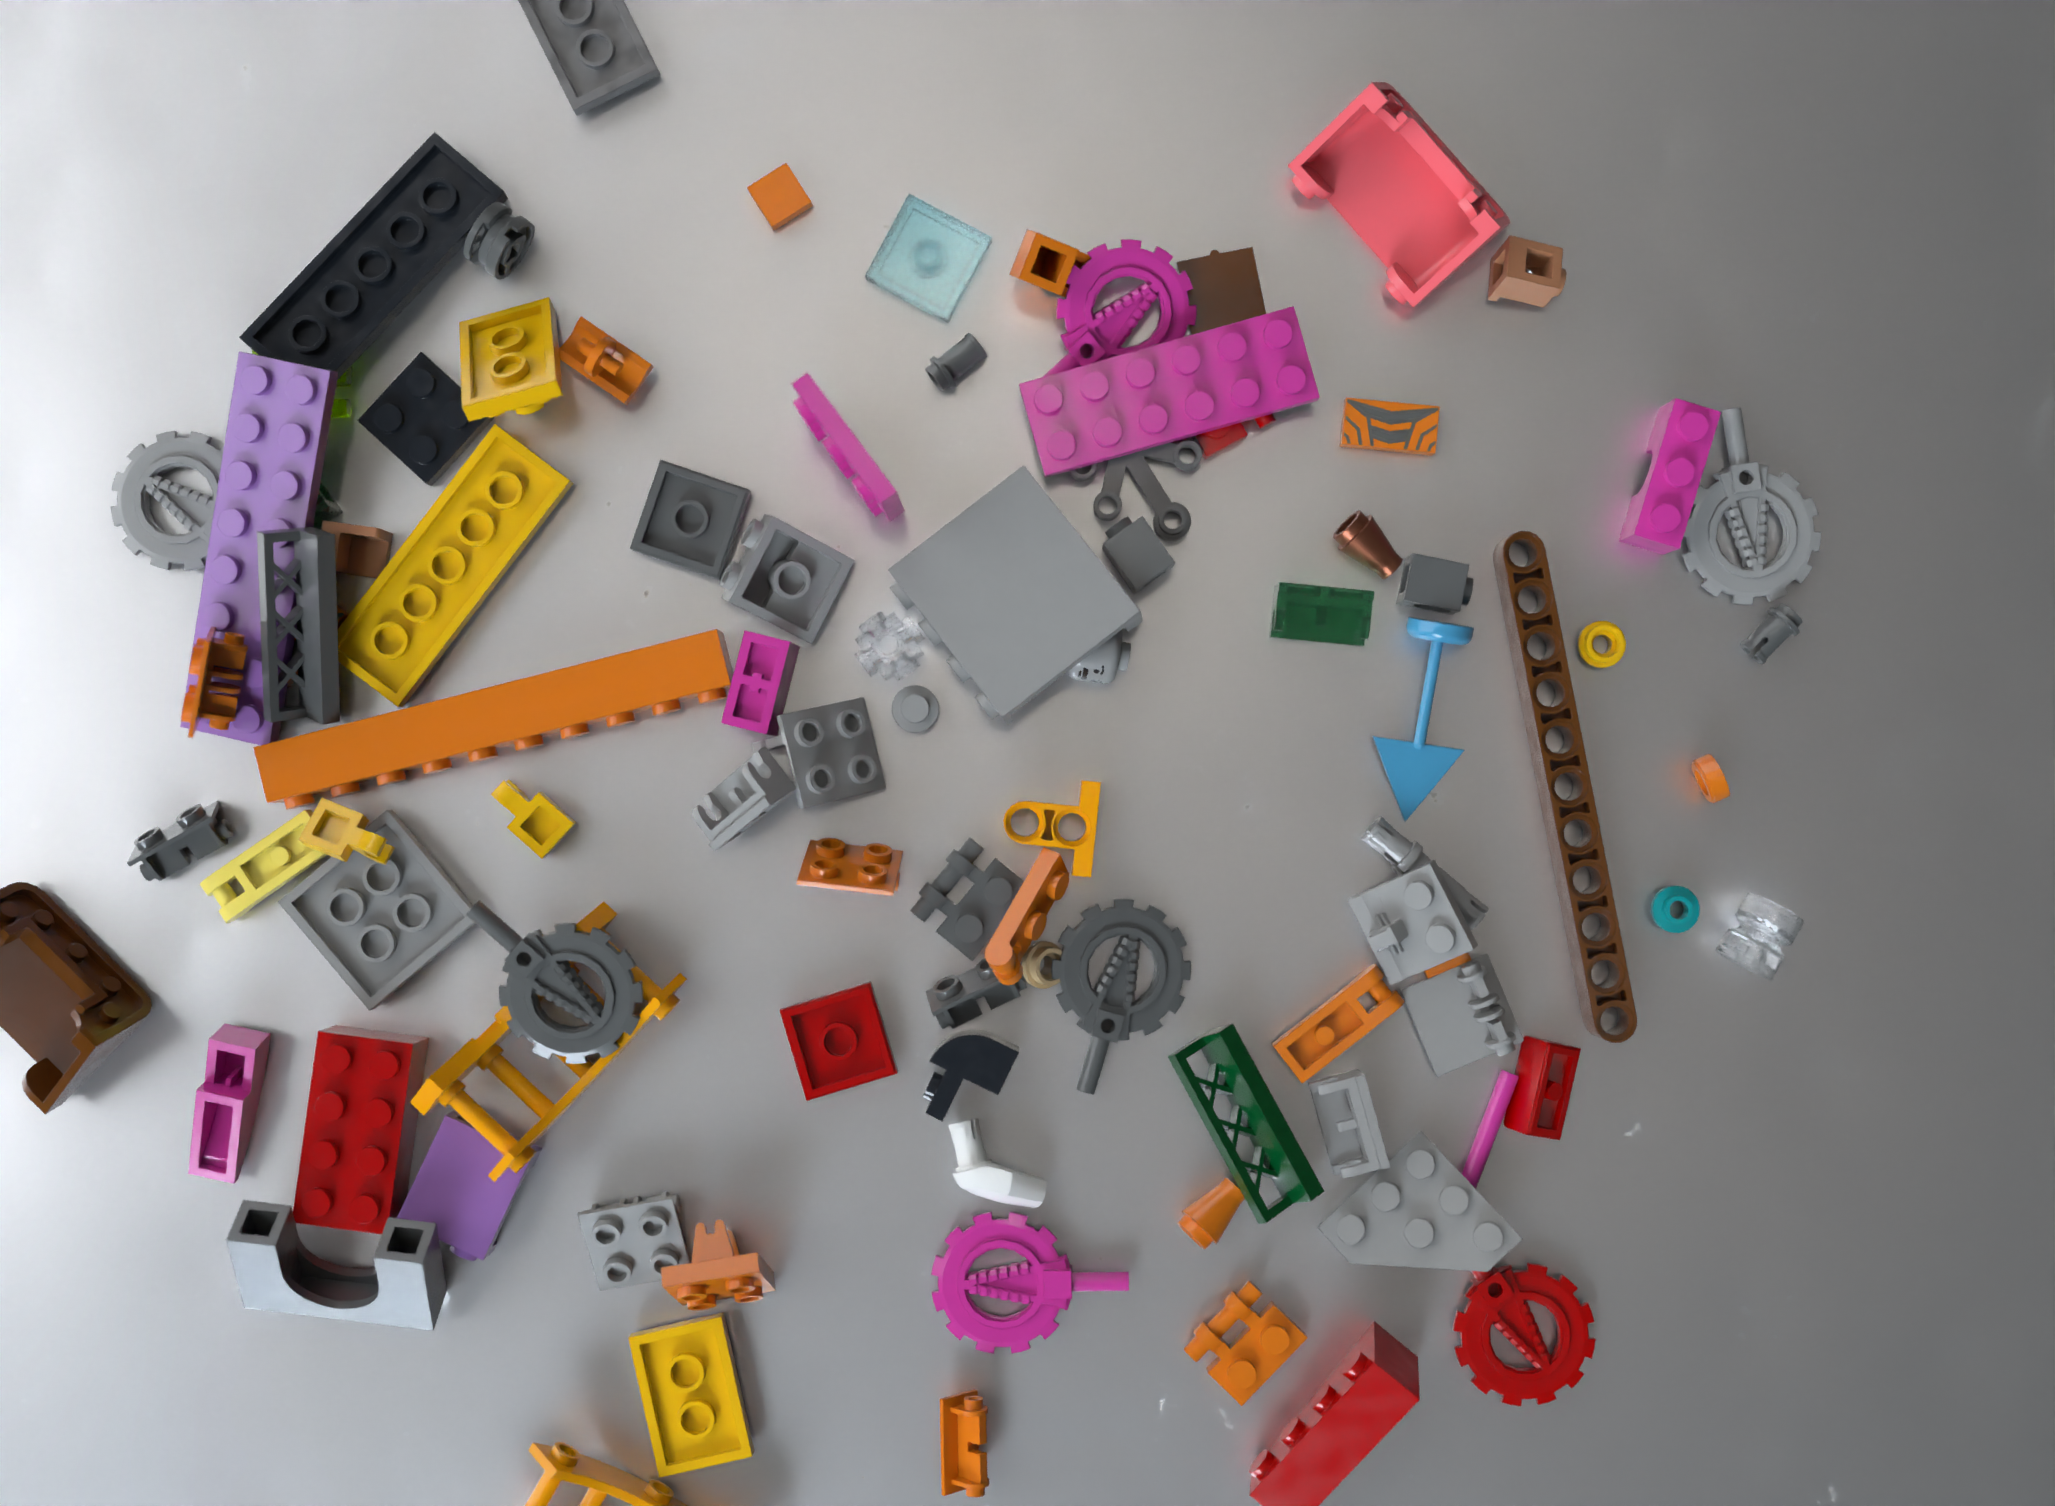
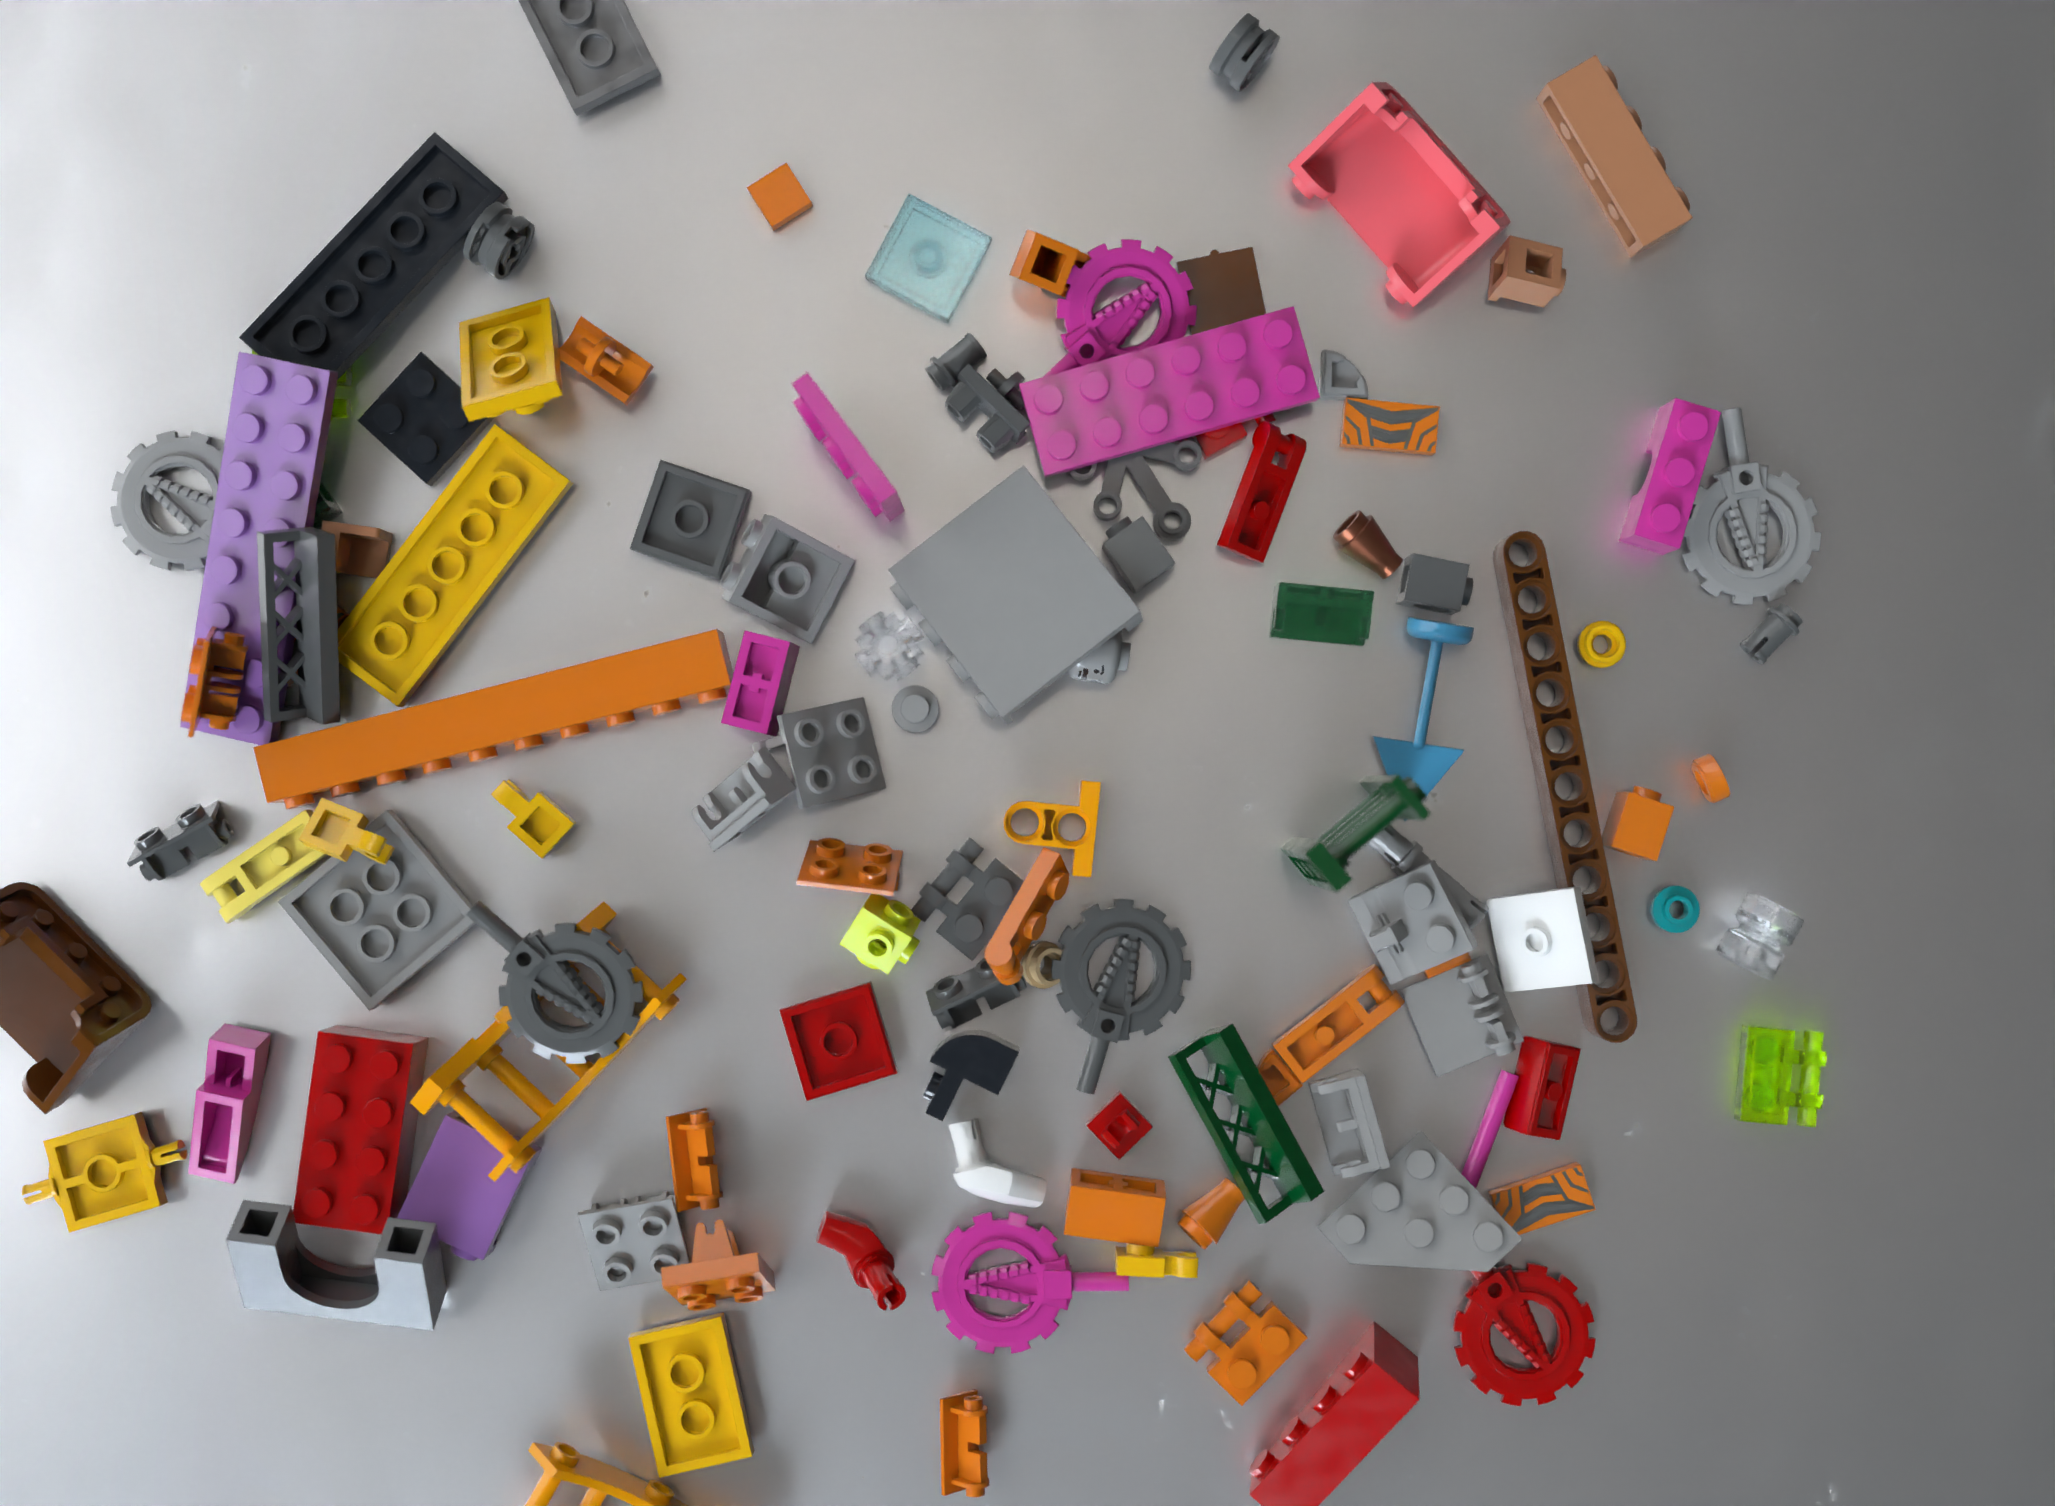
none -> yellow plate [22,1112,187,1233]
none -> orange hinge [666,1108,723,1212]
none -> red arm [816,1211,906,1311]
none -> neon yellow brick [840,893,921,974]
none -> dark grey hips [945,363,1030,453]
none -> orange hinge [1064,1168,1166,1248]
none -> red tile [1086,1090,1153,1160]
none -> yellow plate [1115,1243,1198,1278]
none -> dark grey wheel [1209,13,1280,92]
none -> red plate [1217,421,1307,563]
none -> orange tile [1257,1048,1303,1106]
none -> dark green fence [1280,775,1431,893]
none -> light grey tile [1319,350,1369,400]
none -> white plate [1486,886,1599,993]
none -> tile [1488,1162,1596,1235]
none -> nougat brick [1536,55,1693,258]
none -> orange brick [1602,786,1674,861]
none -> clear neon green plate [1734,1024,1827,1127]

